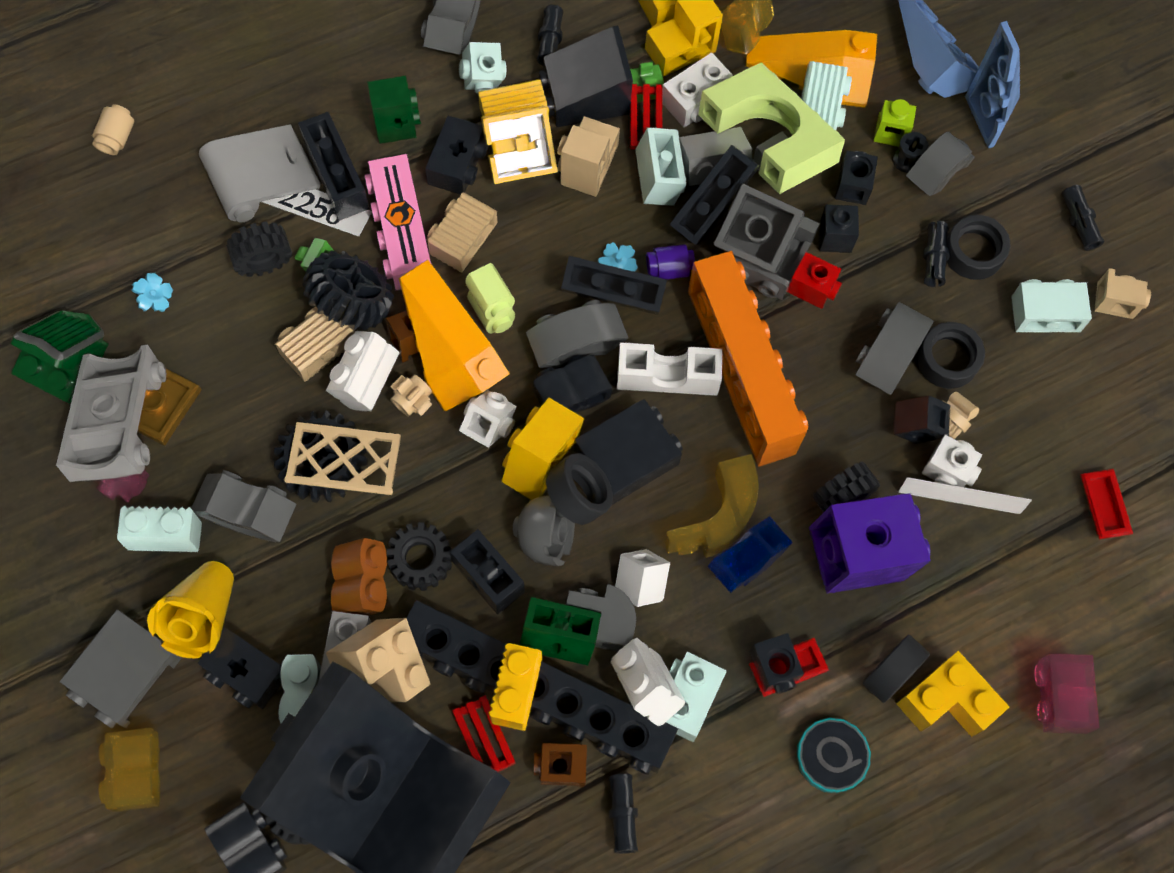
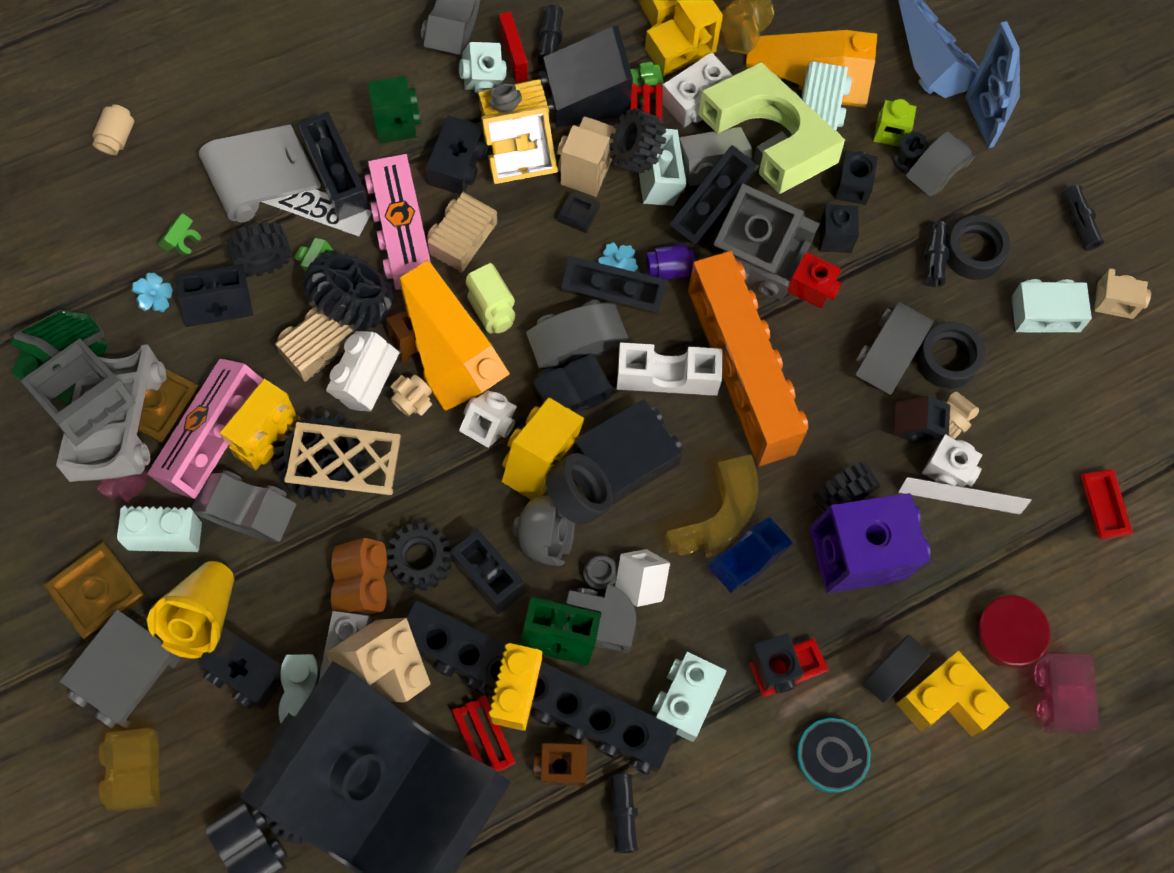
white brick [611,638,685,726] -> none
none -> dark grey window [21,338,136,446]
none -> pearl gold tile [43,541,146,642]
none -> bright pink brick [147,359,263,499]
none -> bright green tile [156,213,201,256]
none -> black brick [175,264,254,327]
none -> yellow piece [220,378,298,471]
none -> dark grey plate [490,84,522,112]
none -> red tile [499,11,528,83]
none -> black tile [558,191,600,234]
none -> dark grey plate [583,555,618,591]
none -> black tyre [609,108,666,173]
none -> dark red tile [976,595,1051,668]

